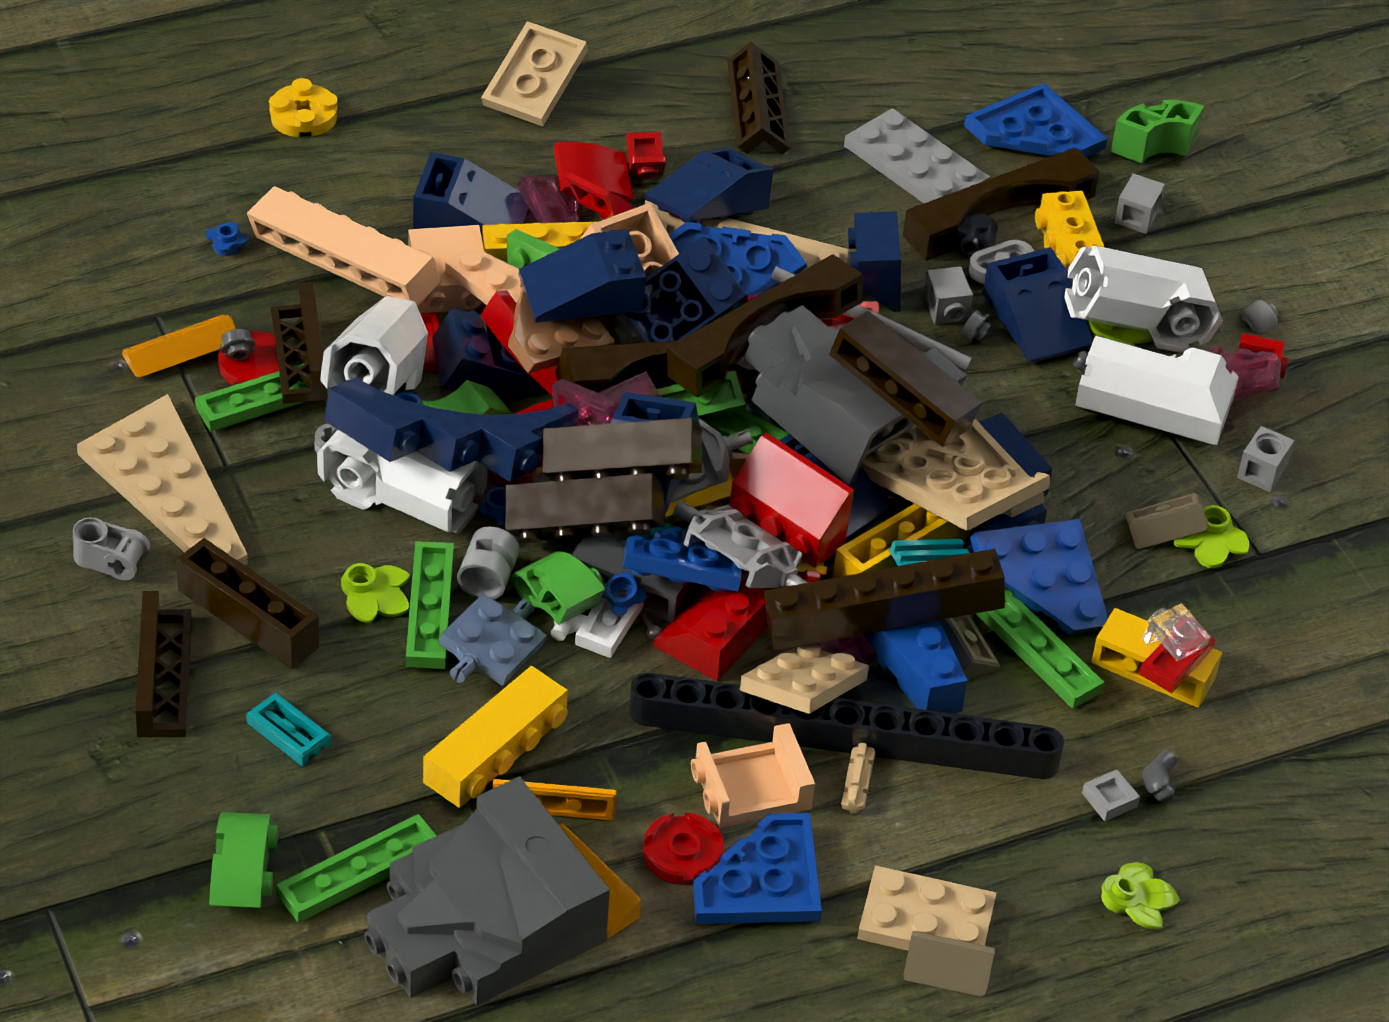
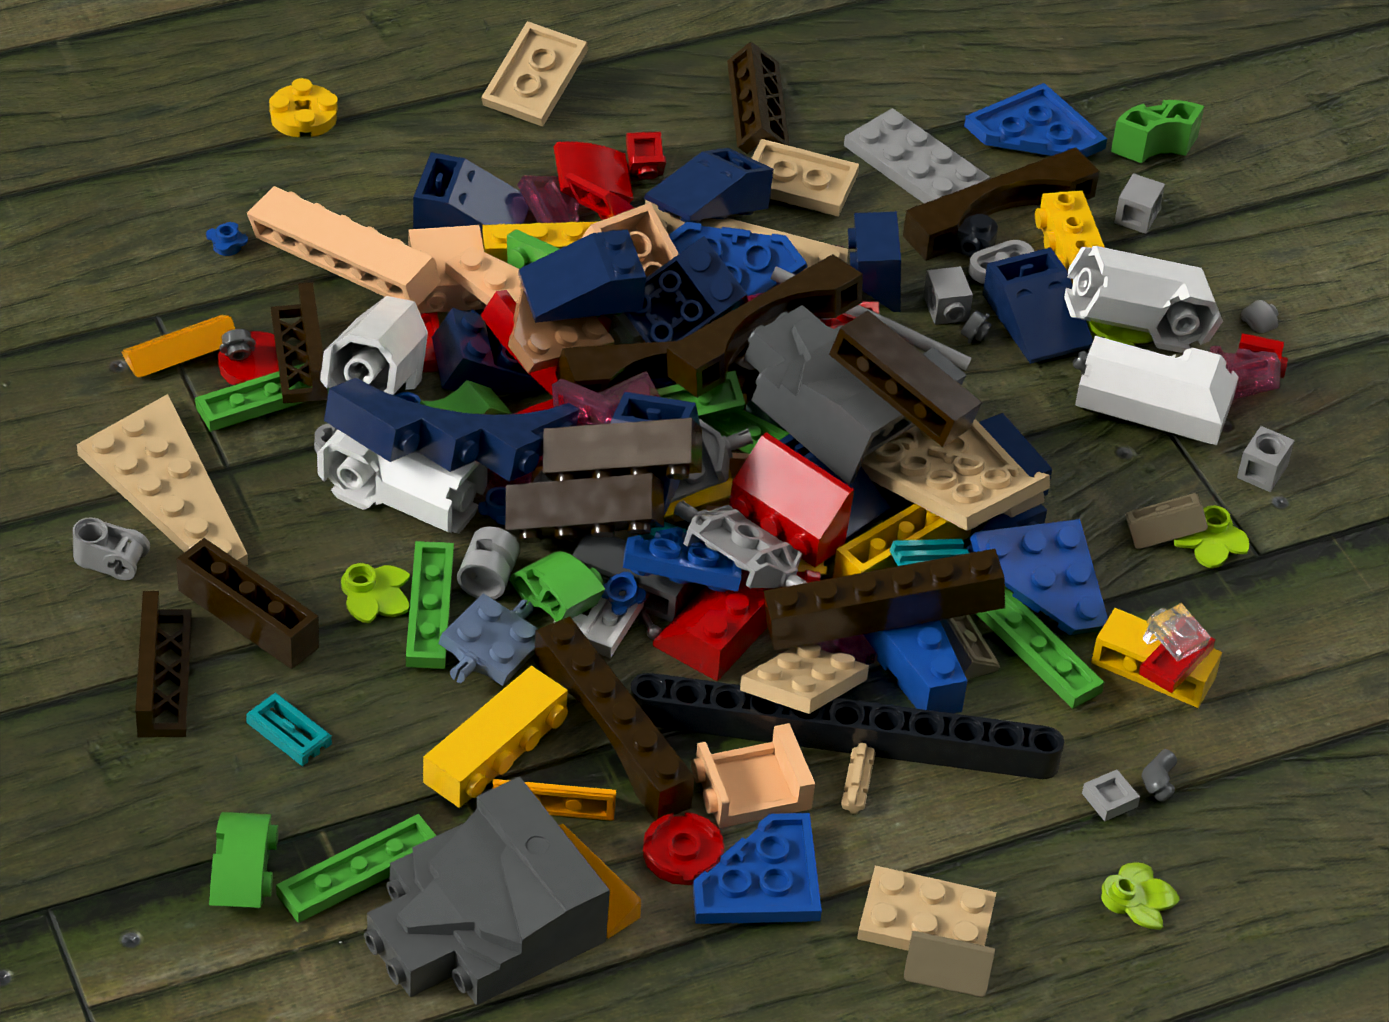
none -> dark brown arch [534,616,694,821]
none -> tan plate [752,139,859,217]

